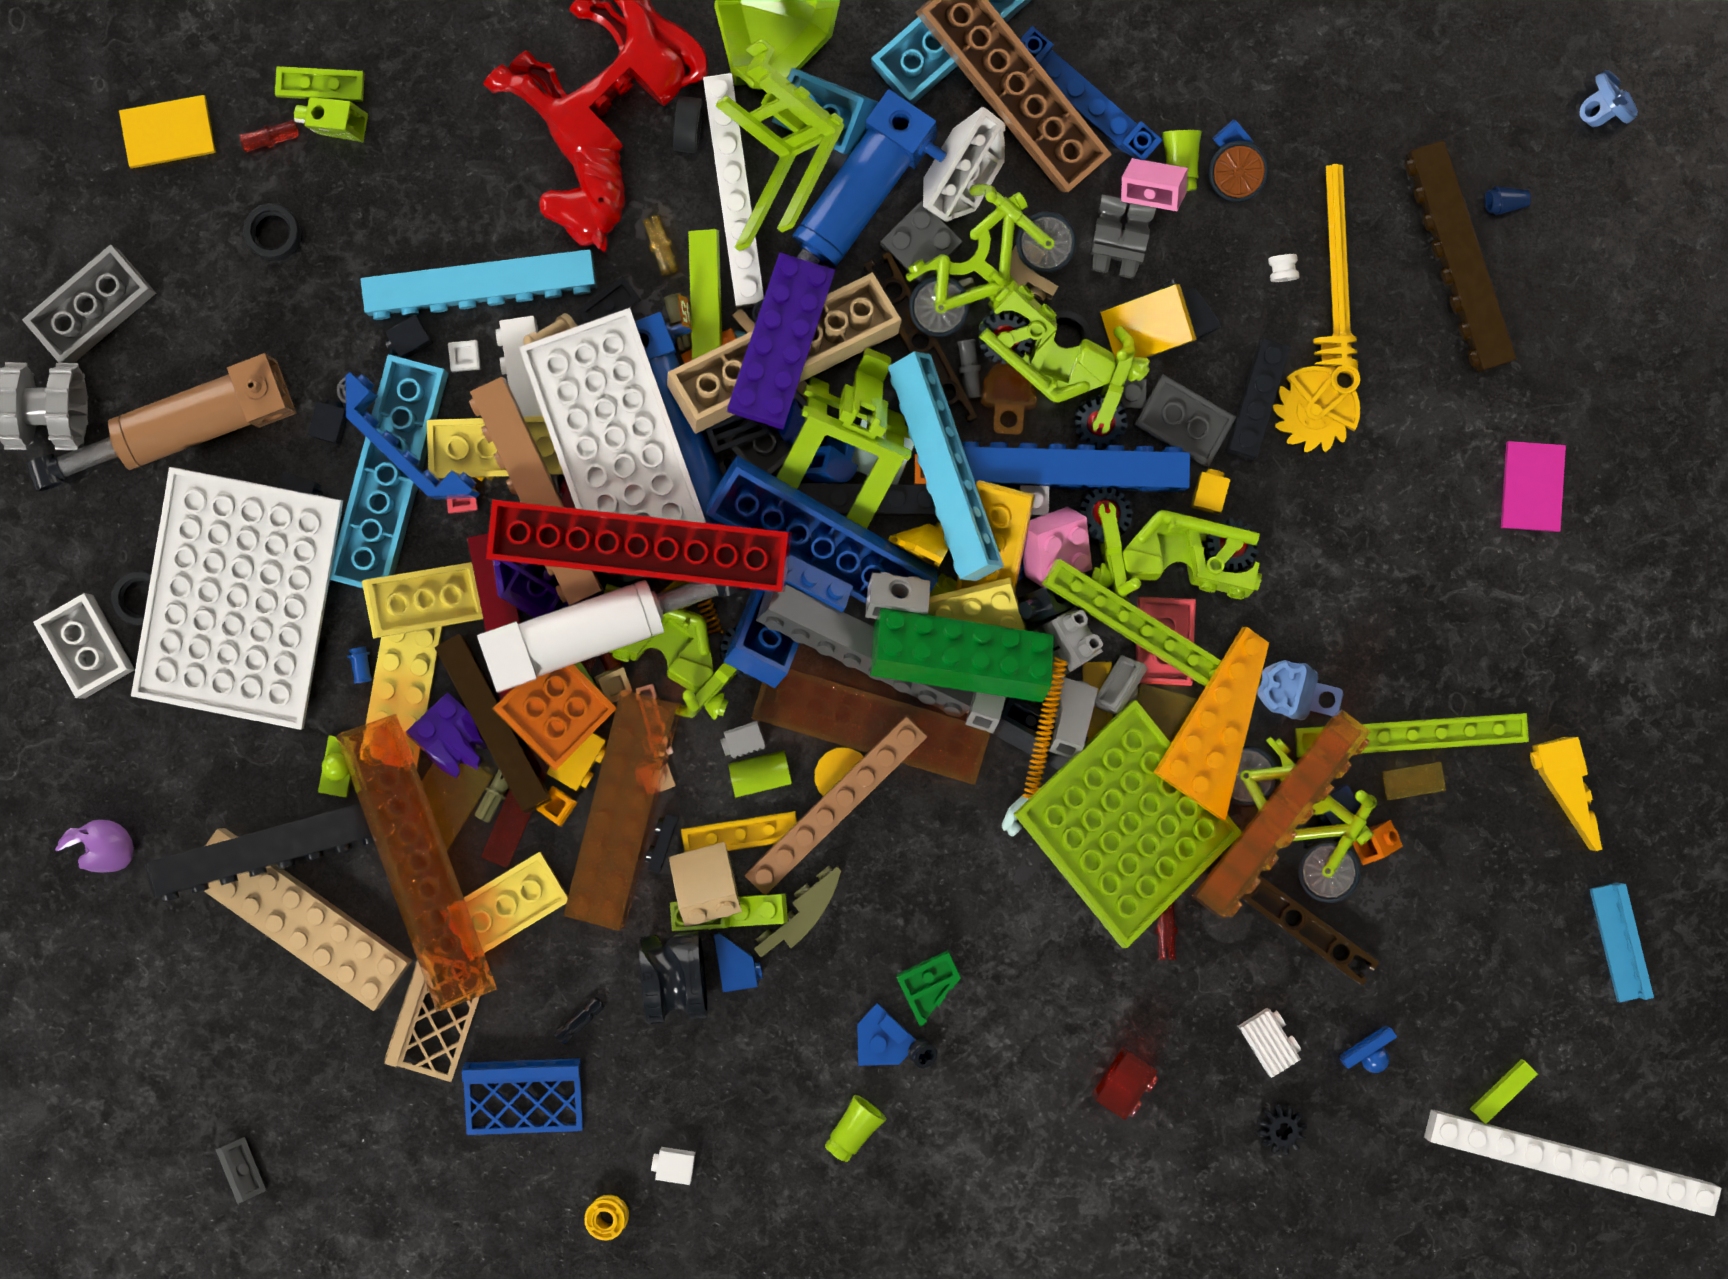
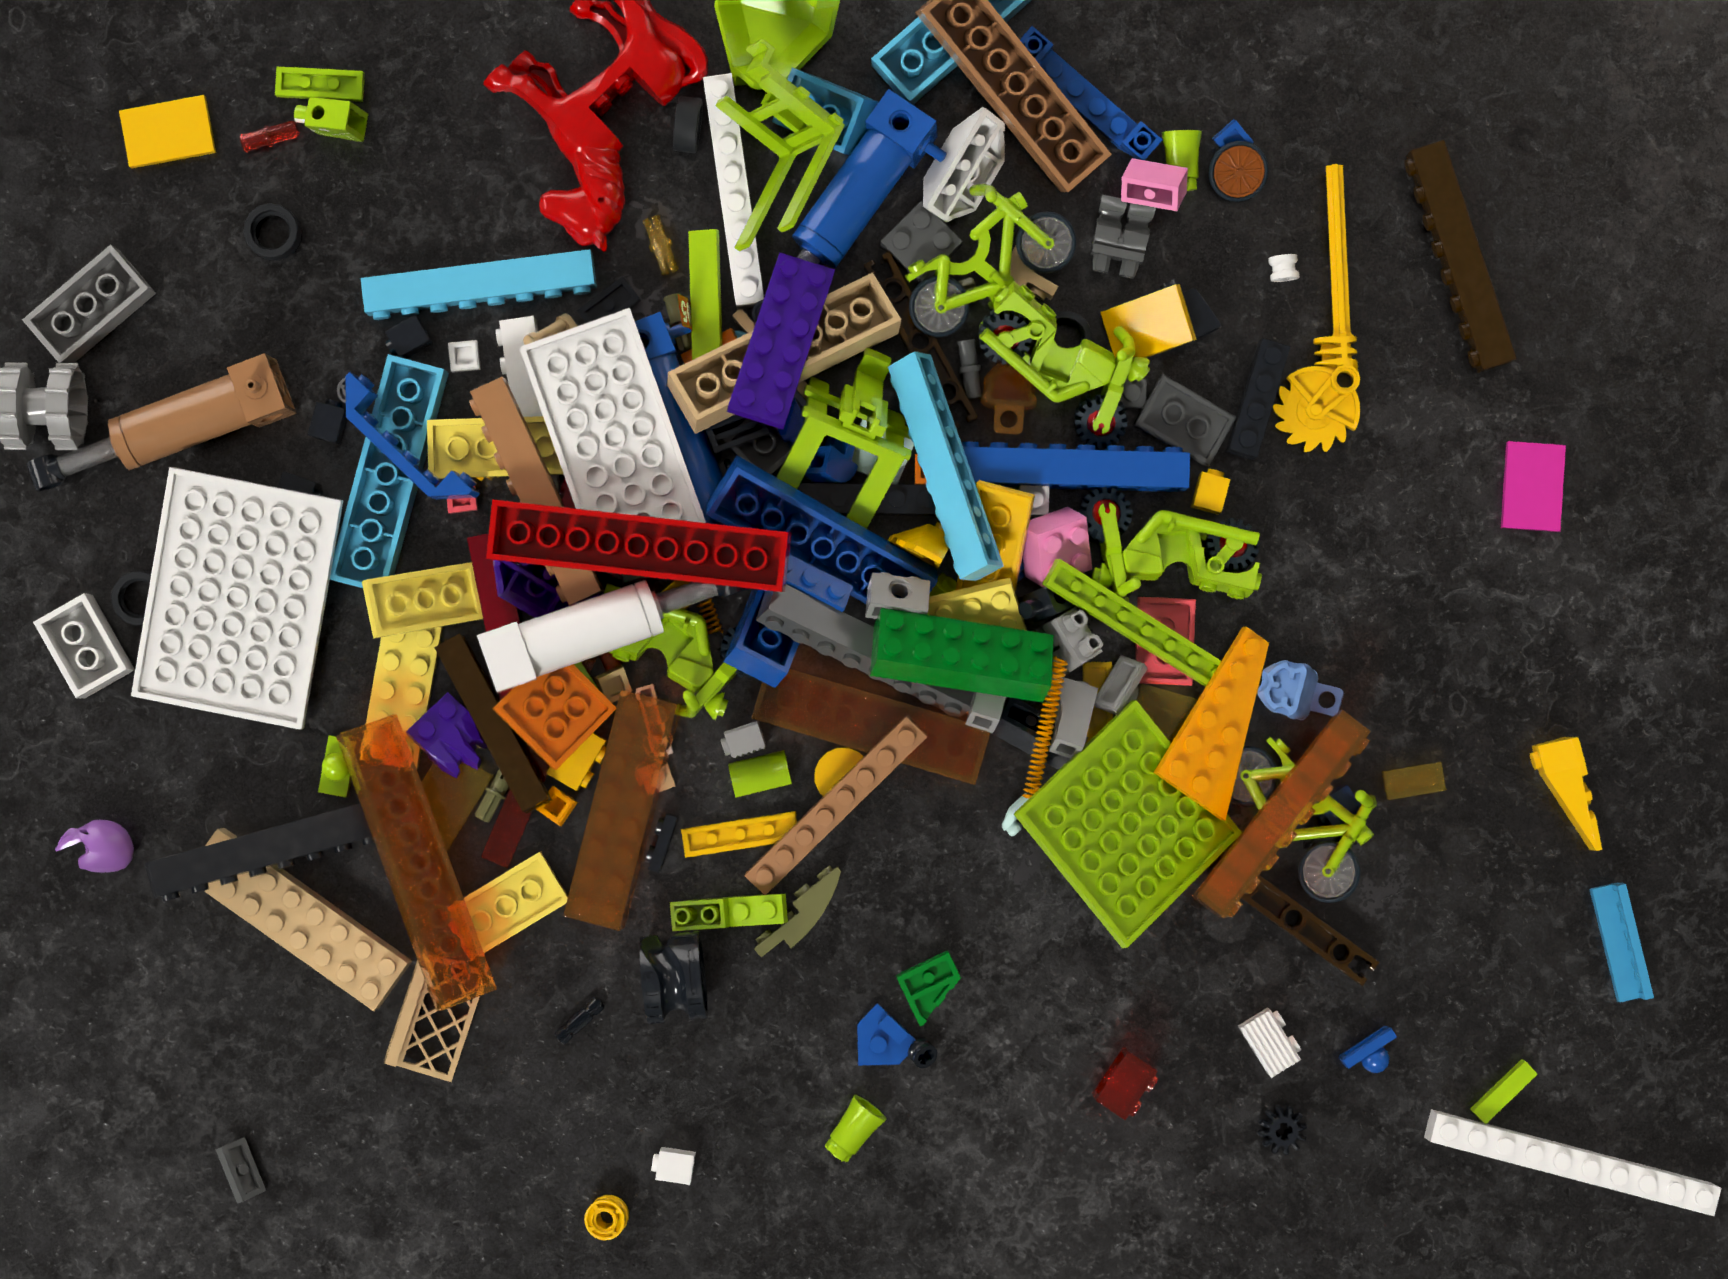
blue pin [347,646,372,684] -> none
blue fence [462,1058,583,1135] -> none
tan brick [669,842,742,927] -> none
blue slope [714,932,763,992] -> none
clear red pin [1155,901,1178,960] -> none
lime tile [1295,713,1529,757] -> none
orange brick [1353,820,1403,865] -> none
dark blue cone [1485,186,1531,215] -> none
medium blue tile [1579,70,1638,127] -> none

